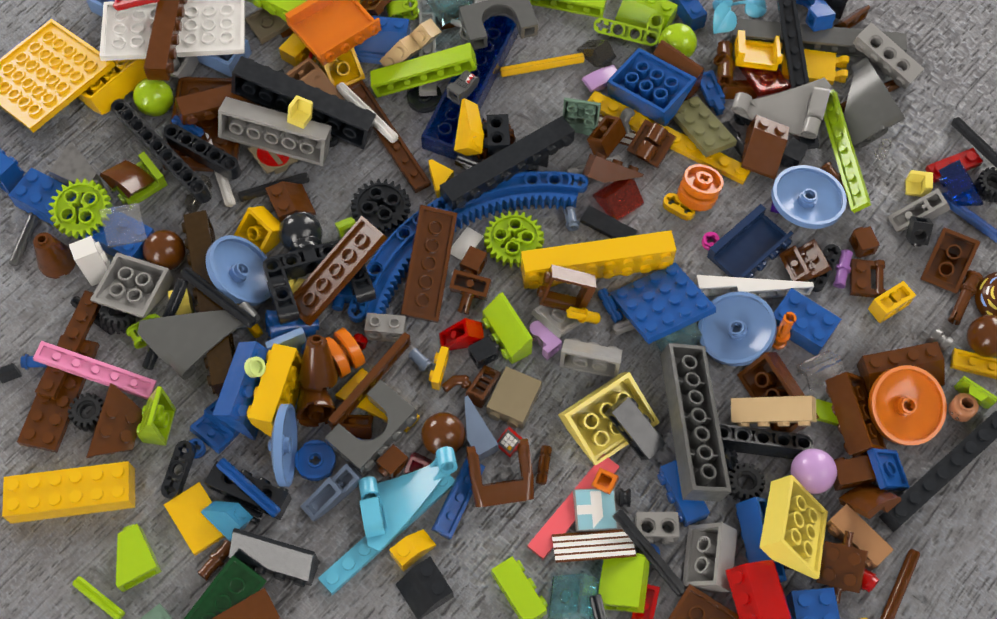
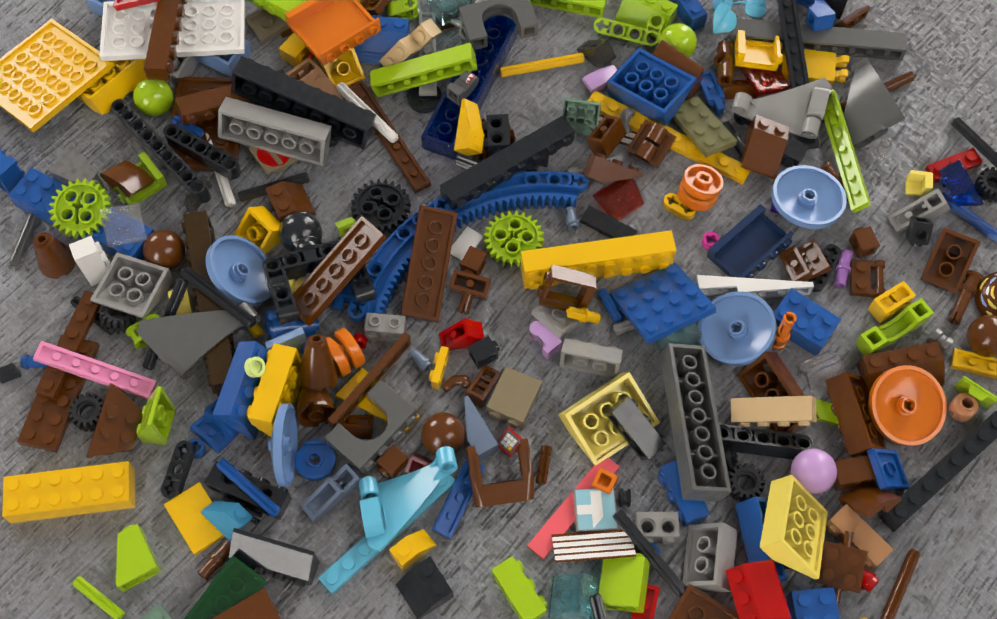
light yellow panel [287,95,313,129] -> none
yellow slope [428,159,454,198] -> none
lime slope [481,292,533,364] -> none
light grey brick [853,22,924,90] -> none
none -> lime arch [855,298,934,356]

